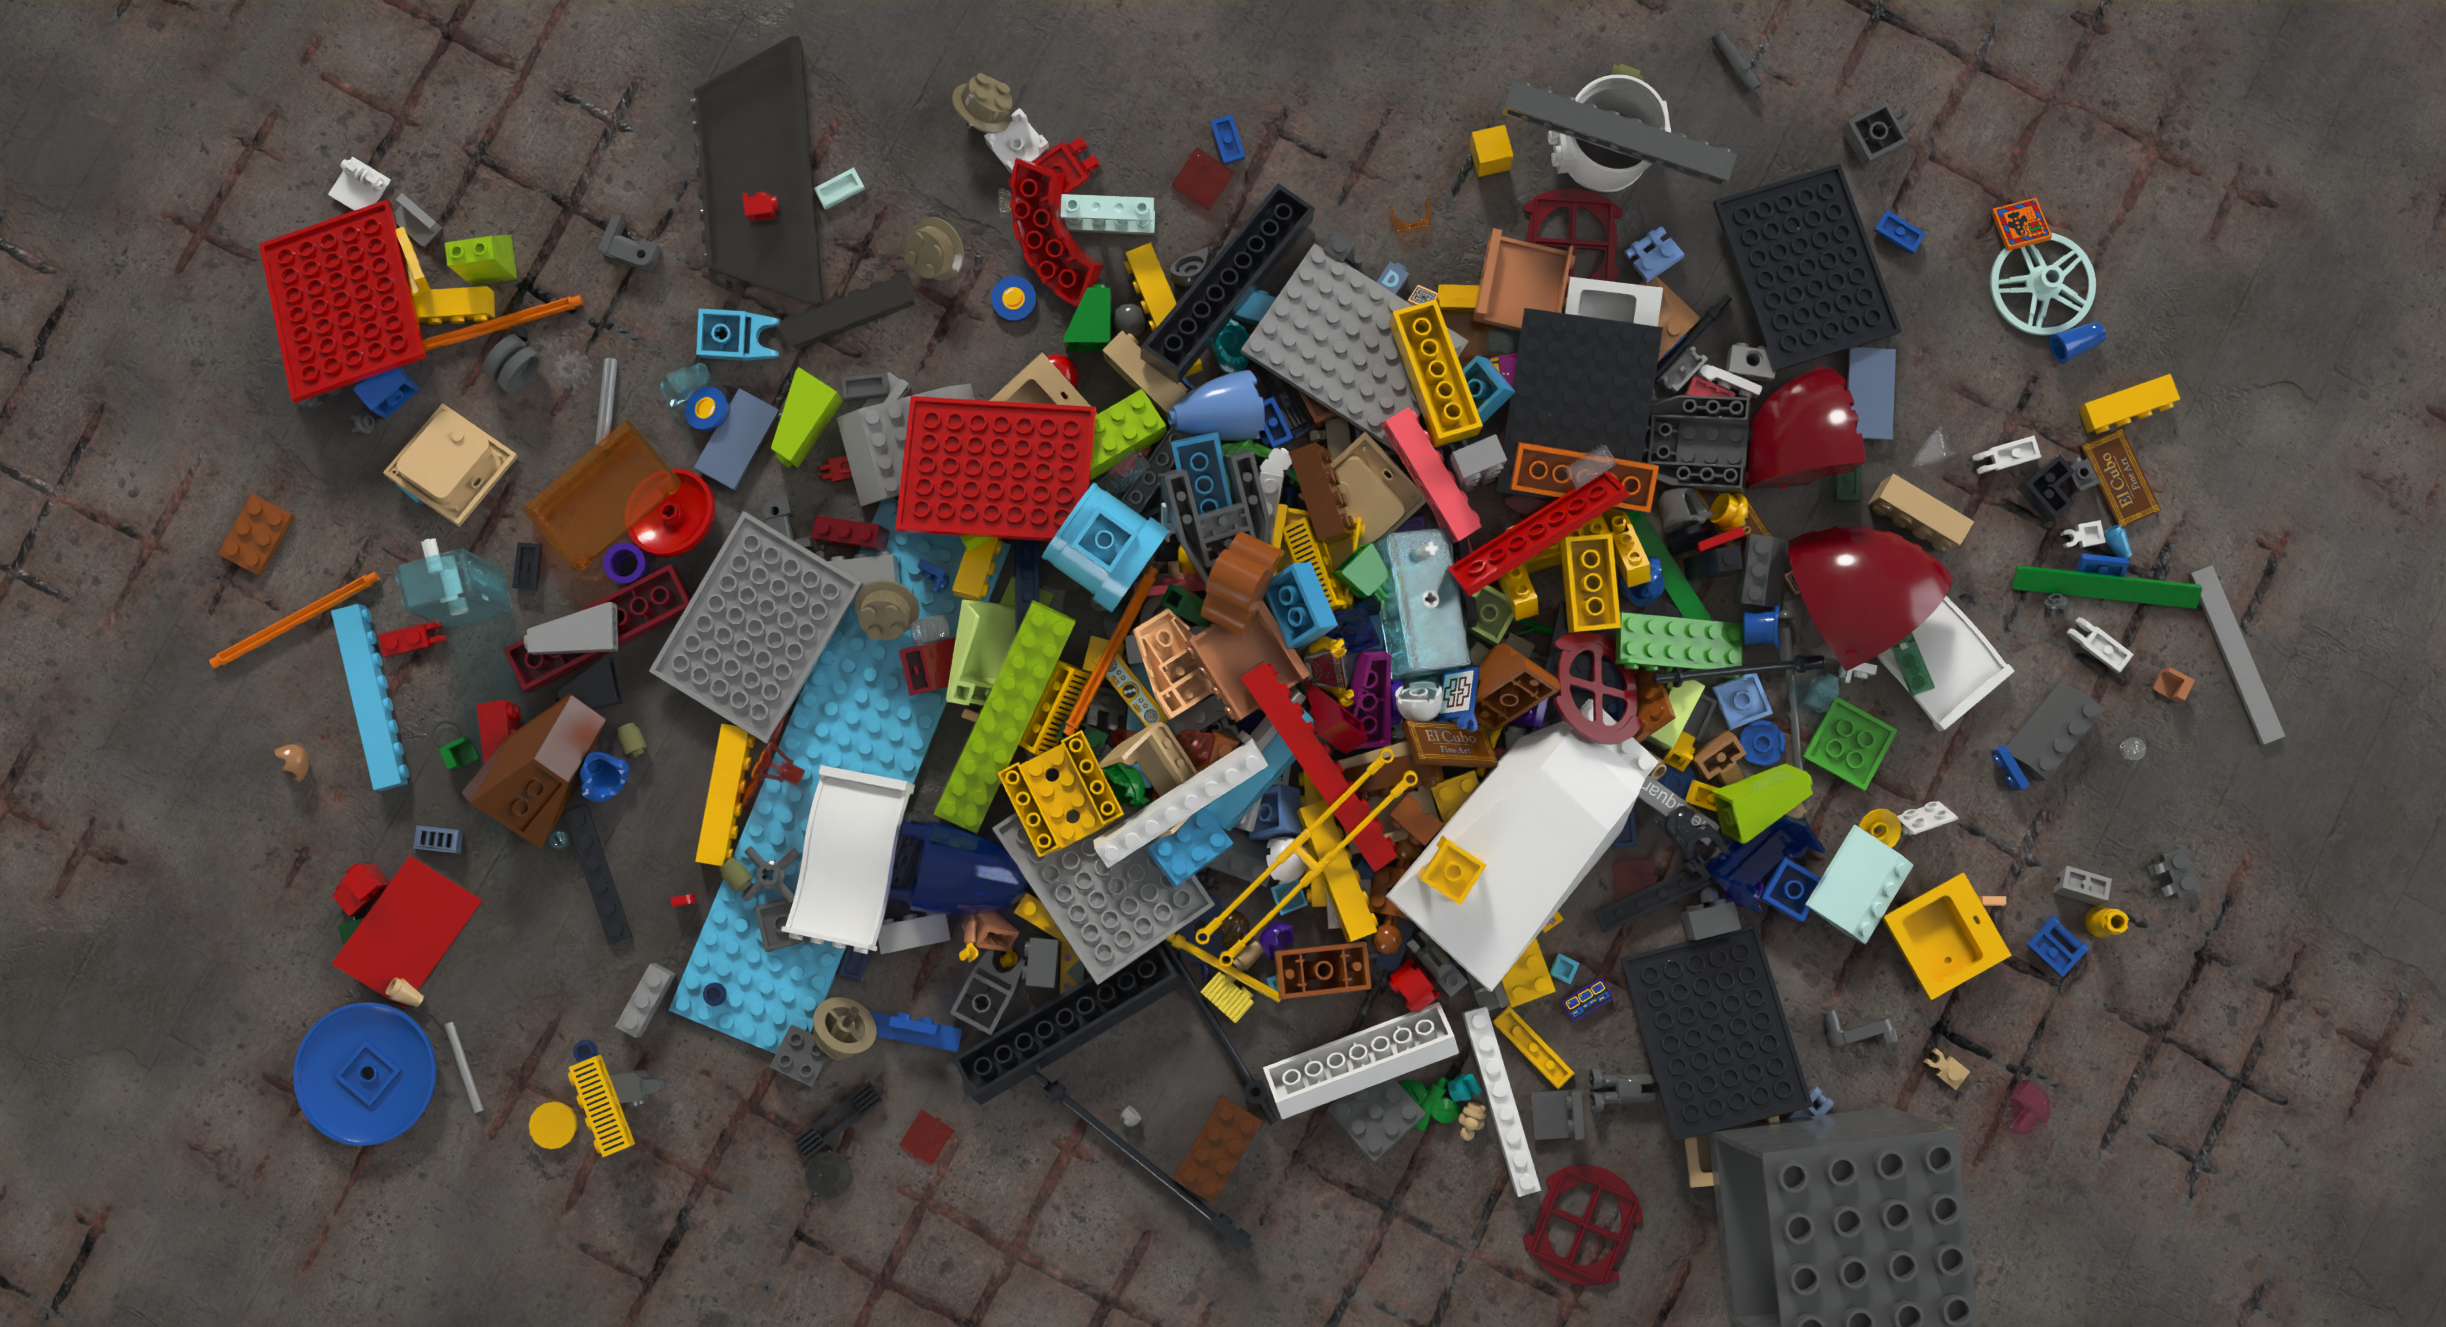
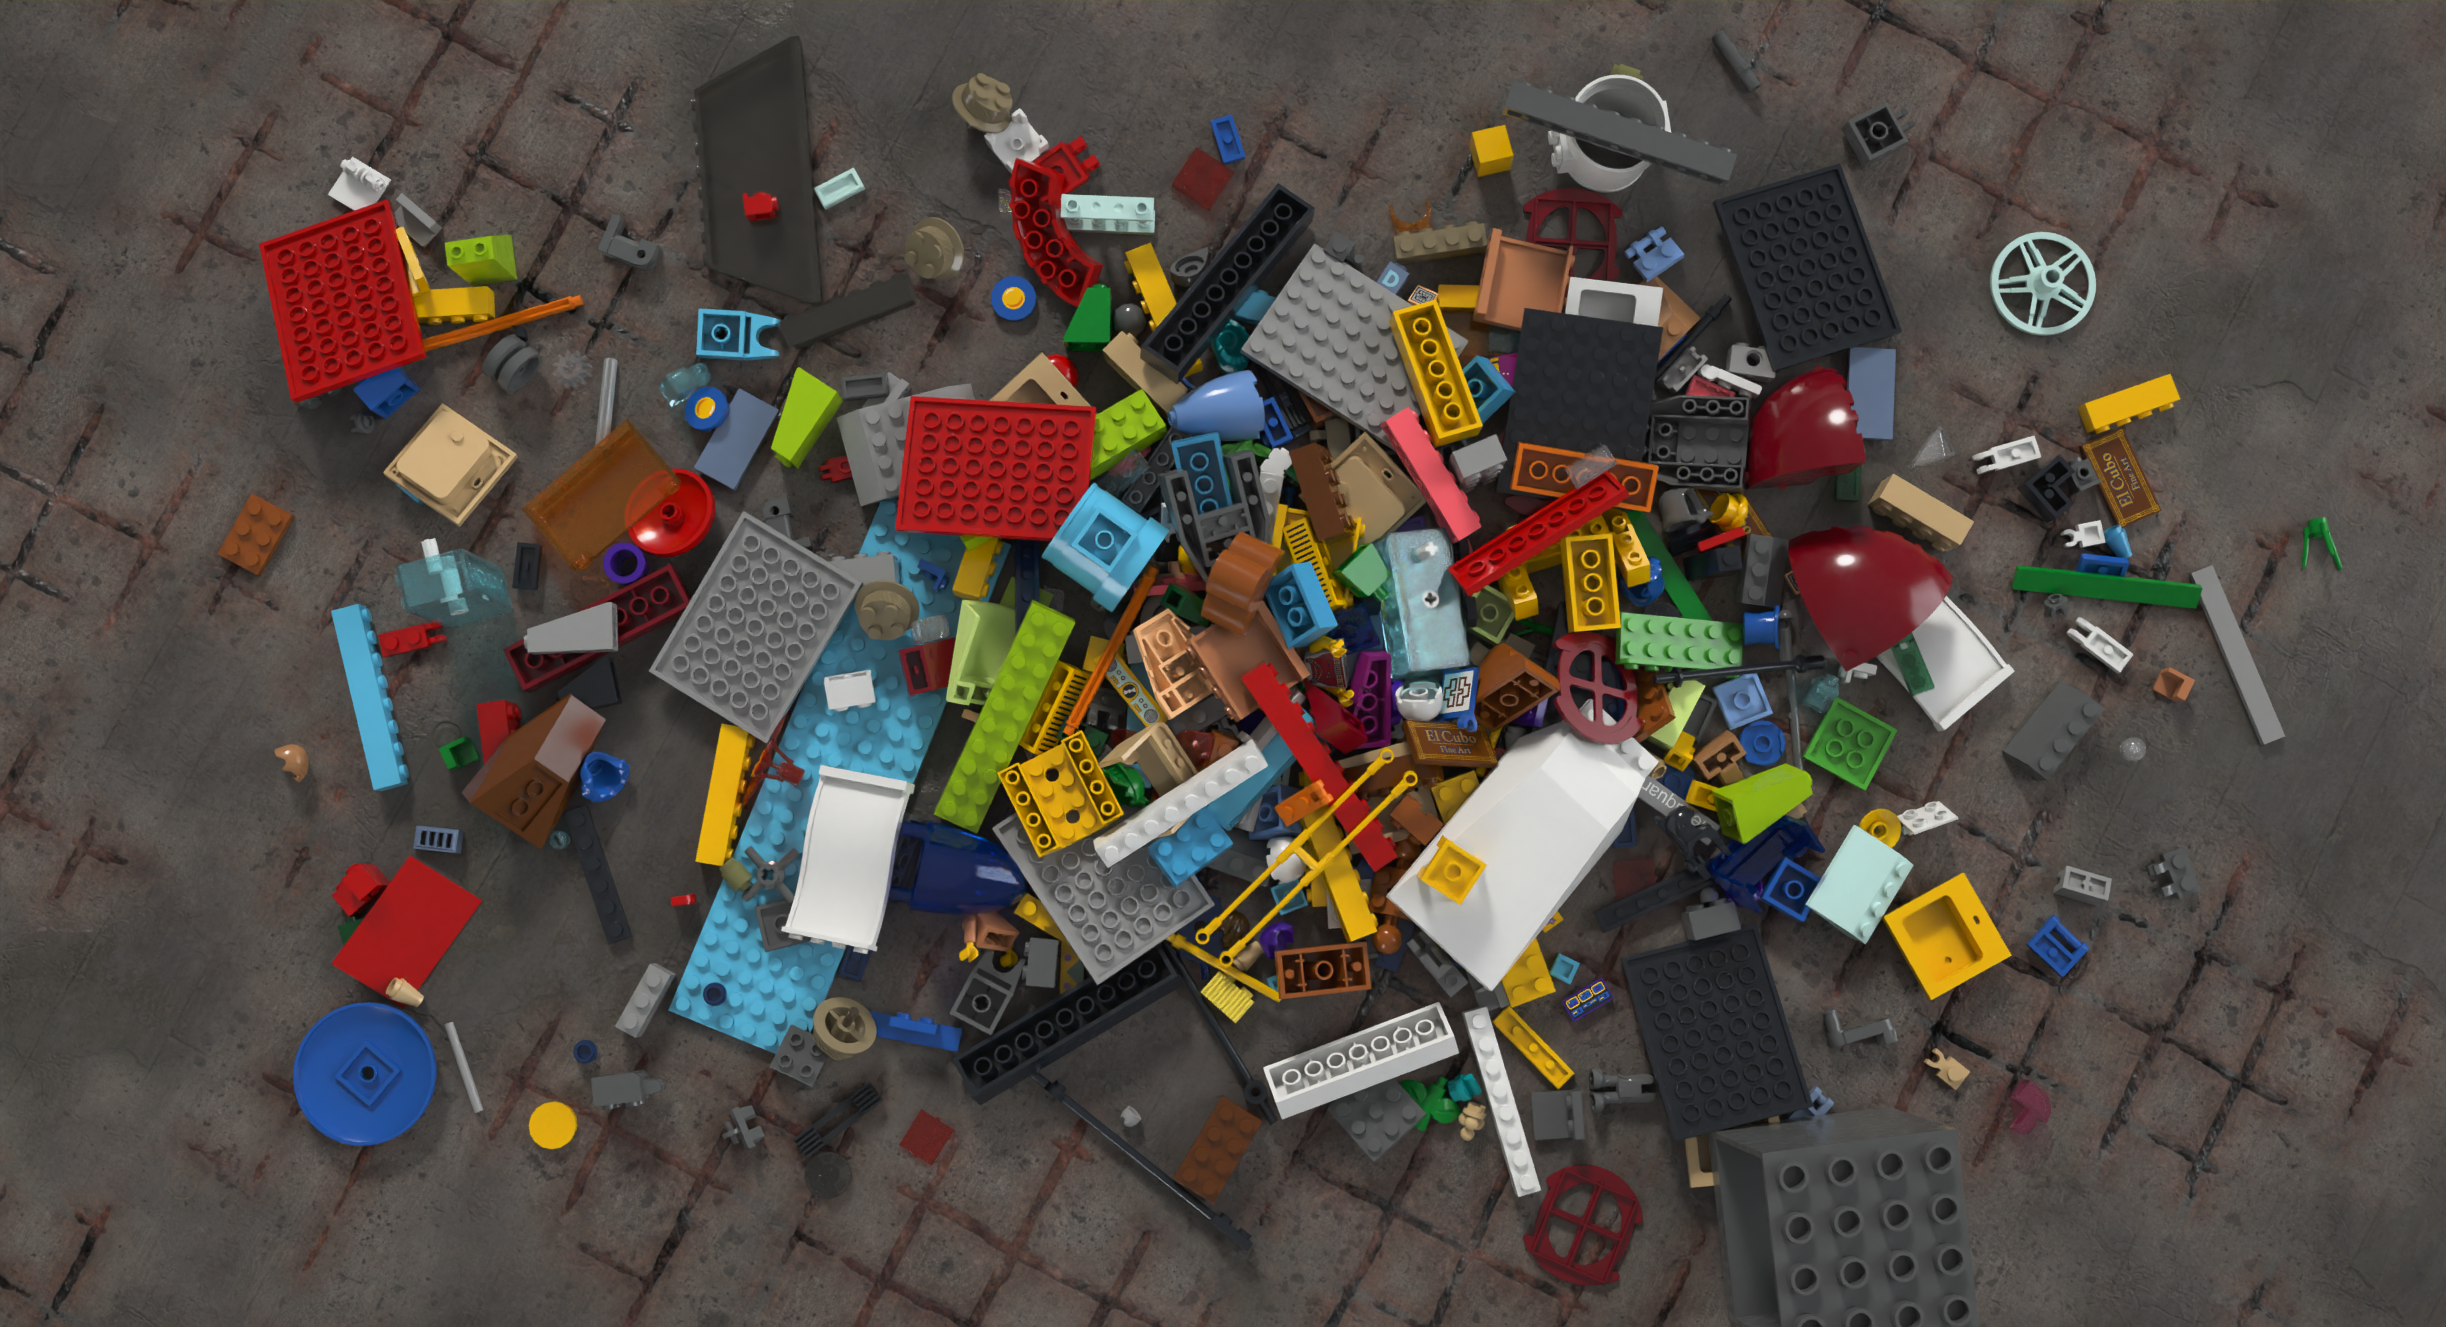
orange piece [209,571,380,669] -> none
yellow brick [568,1055,635,1157] -> none
olive brick [617,722,647,759] -> none
dark red brick [811,516,890,553] -> none
light grey brick [878,909,951,954] -> none
red brick [1389,958,1441,1013] -> none
blue plate [1873,210,1926,254] -> none
light nougat tile [1978,896,2006,906] -> none
tile [1991,198,2052,251] -> none
blue plate [1991,745,2030,791] -> none
blue plant [2049,322,2106,364] -> none
yellow plant [2085,905,2129,938] -> none
none -> dark grey hips [722,1105,765,1150]
none -> white brick [824,670,875,711]
none -> orange plate [1274,779,1334,826]
none -> dark tan brick [1392,221,1487,264]
none -> green plant [2302,517,2343,570]

